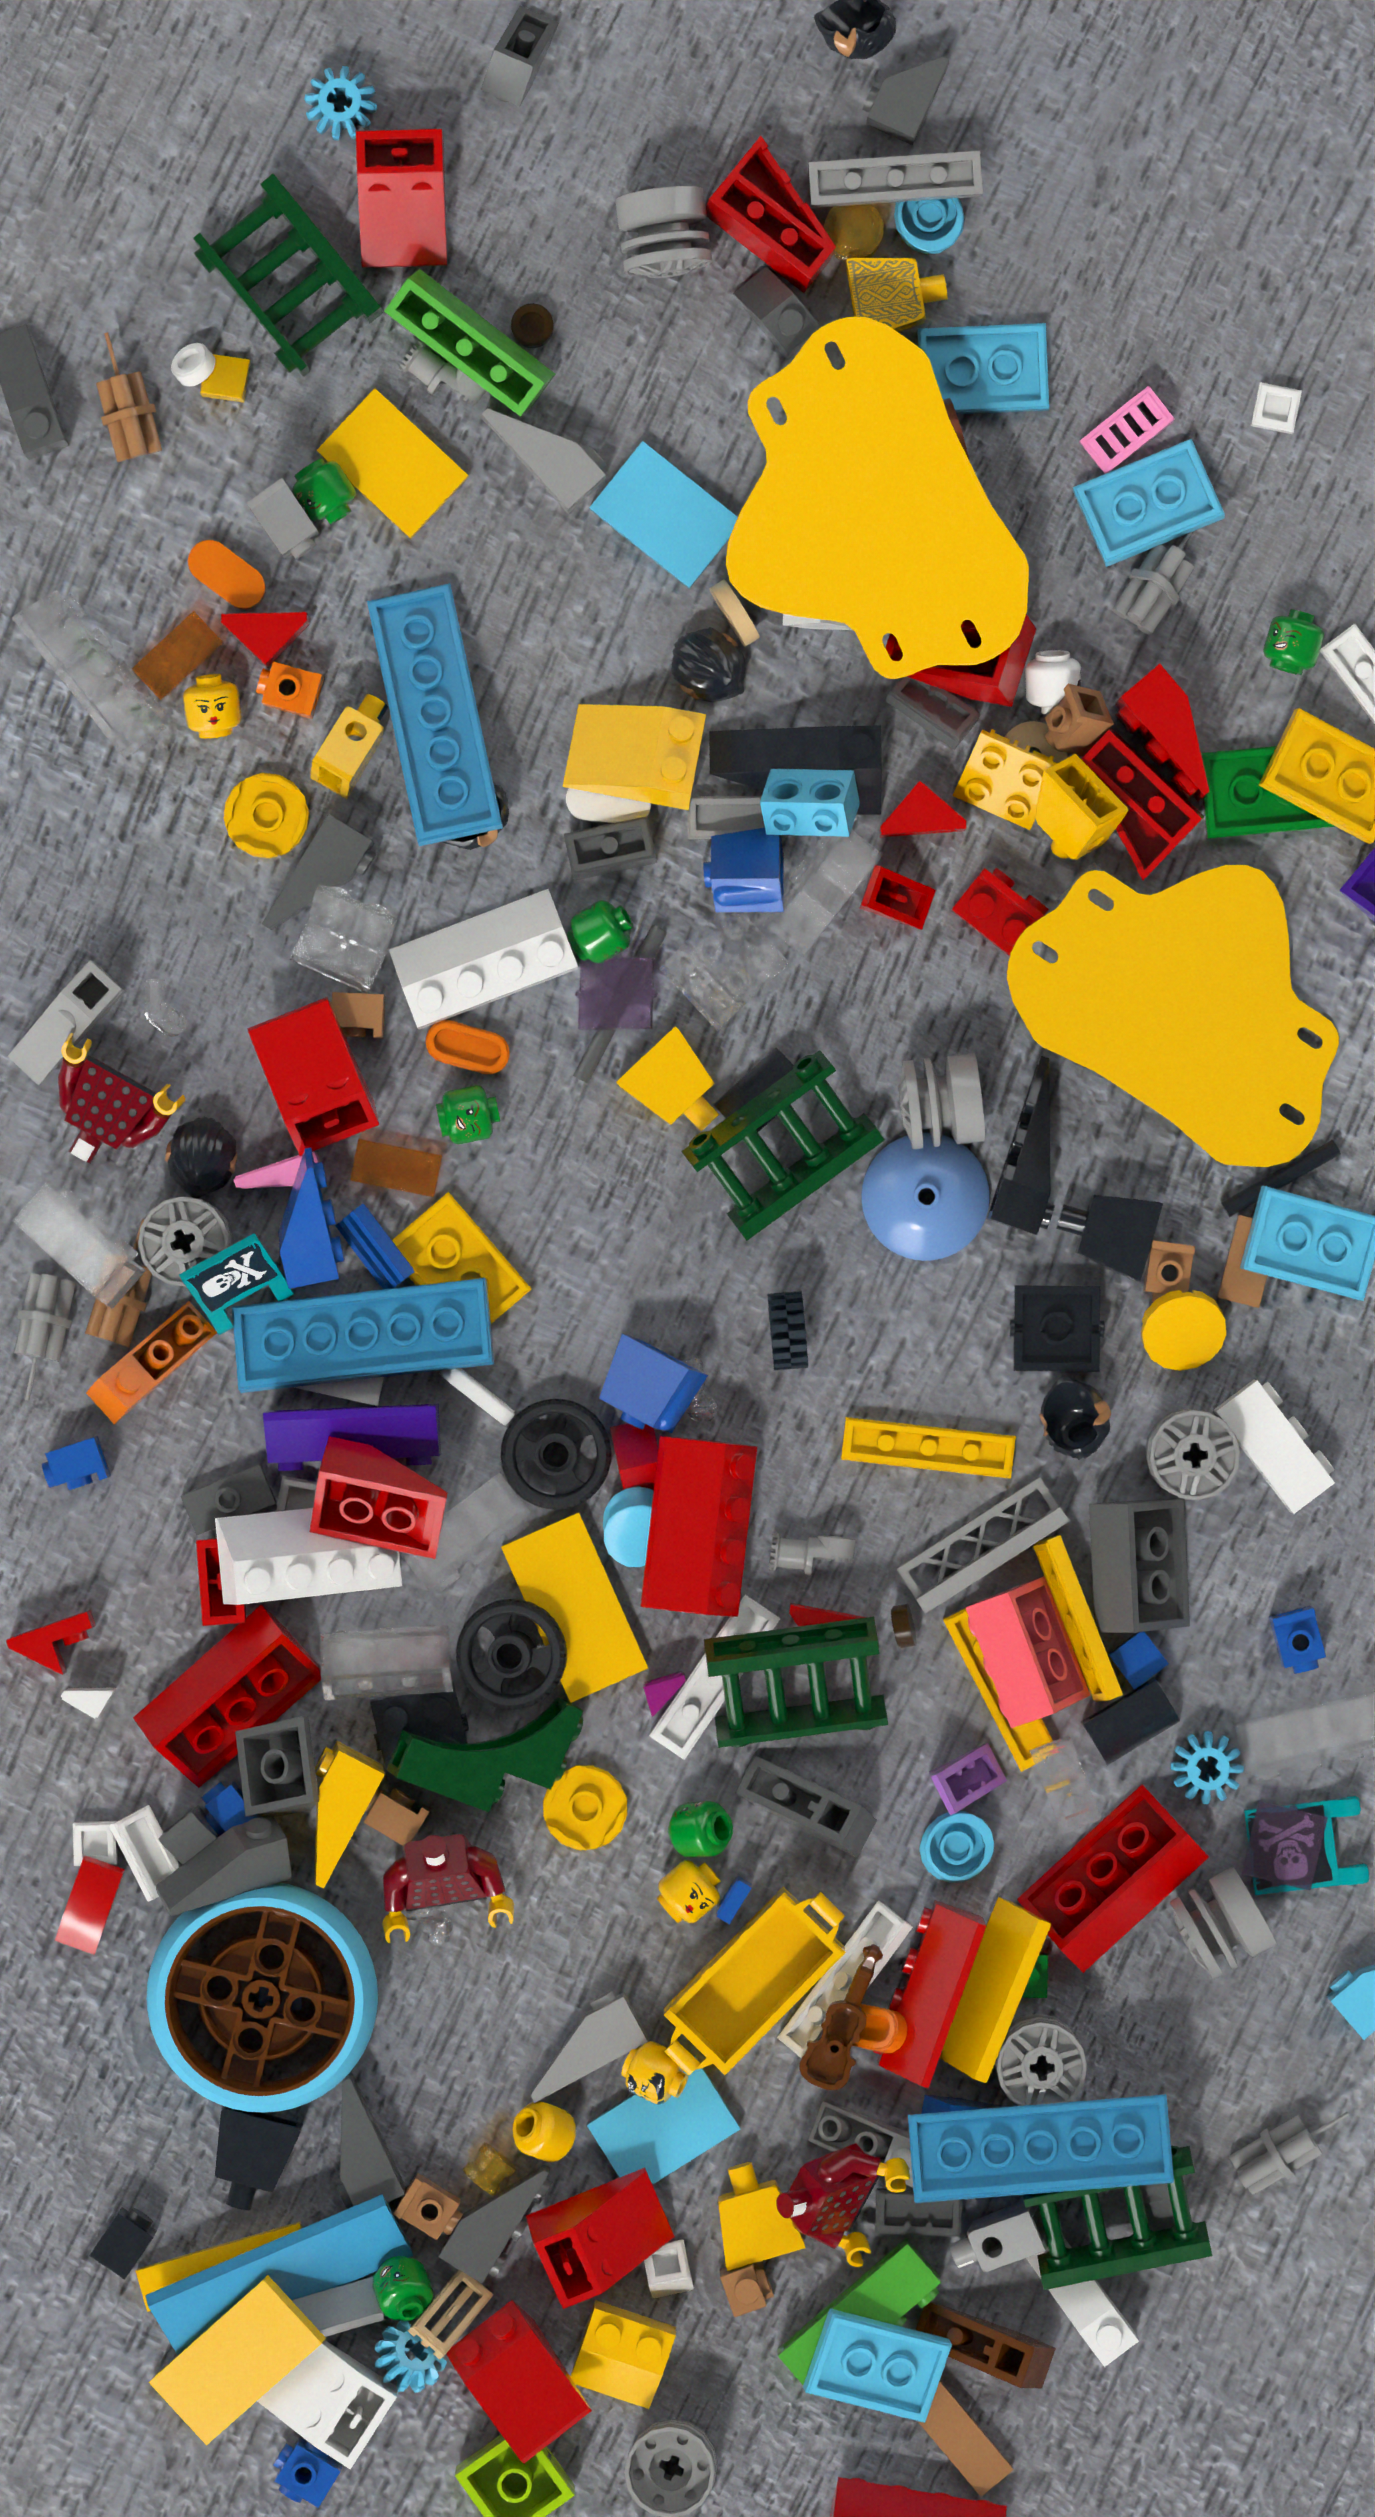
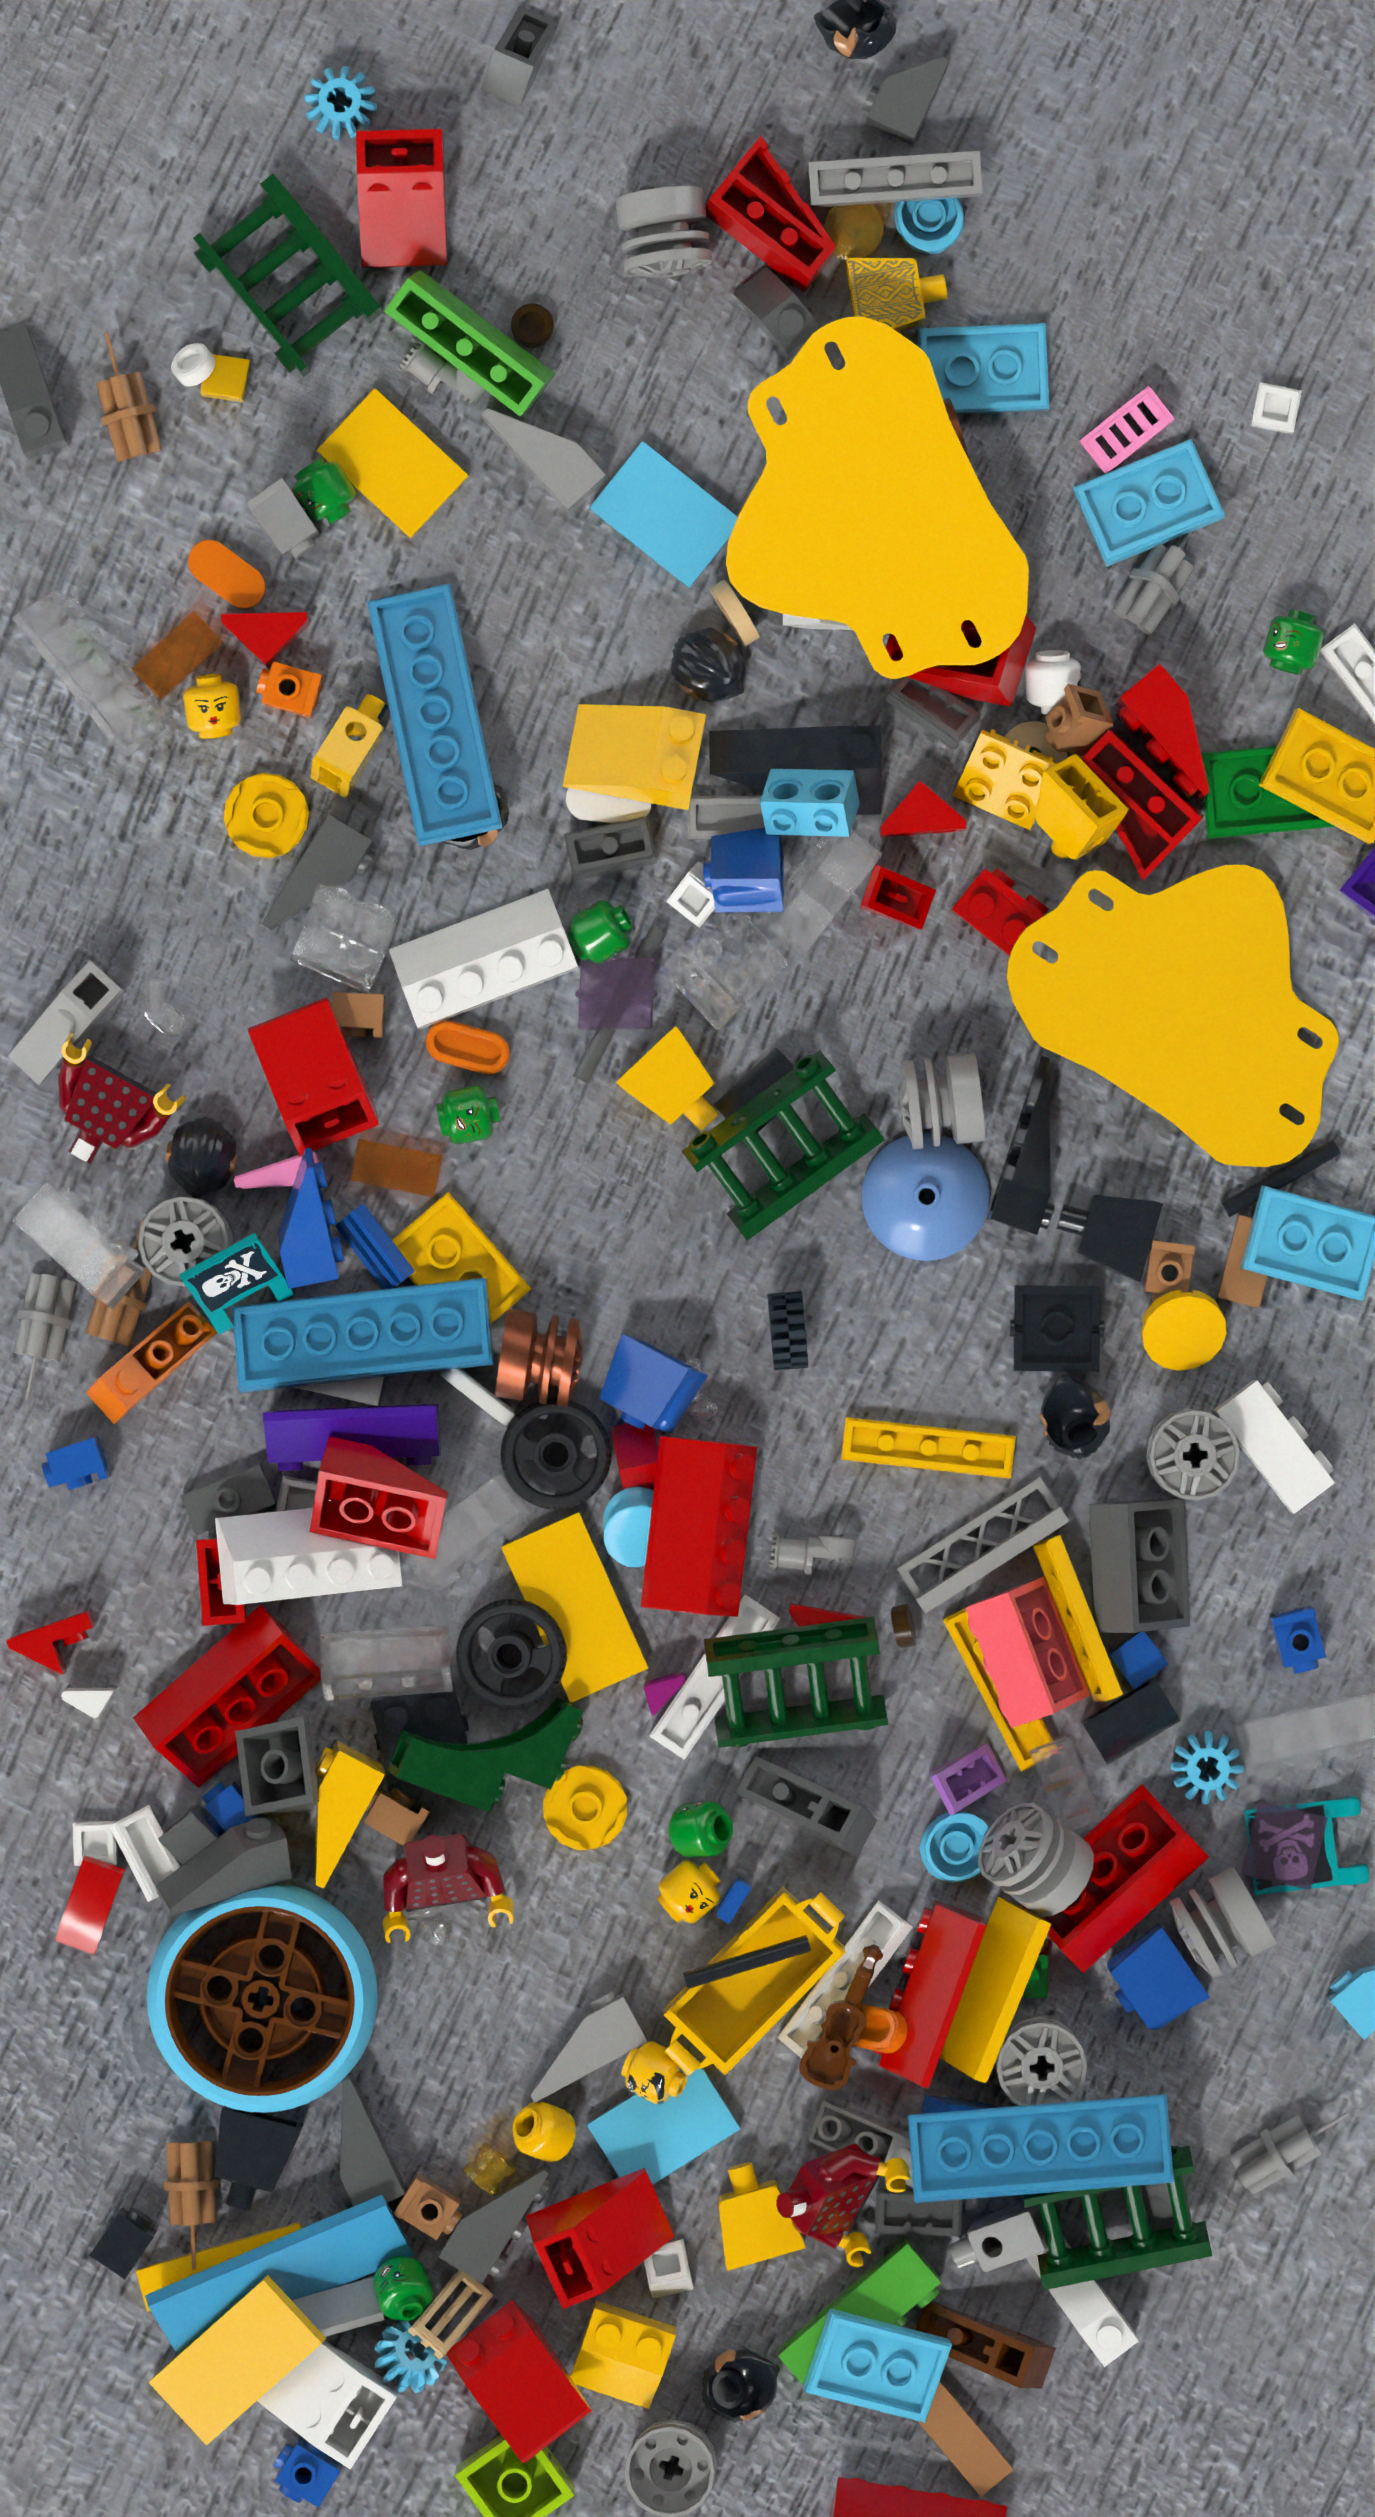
medium nougat brick [720,2261,774,2318] -> none
none -> medium nougat piece [163,2140,219,2270]
none -> copper wheel [495,1309,584,1407]
none -> white slope [666,862,715,928]
none -> black bar [683,1935,811,1989]
none -> black hair [701,2349,780,2423]
none -> light grey wheel [978,1803,1094,1916]
none -> blue torso [1107,1923,1210,2030]

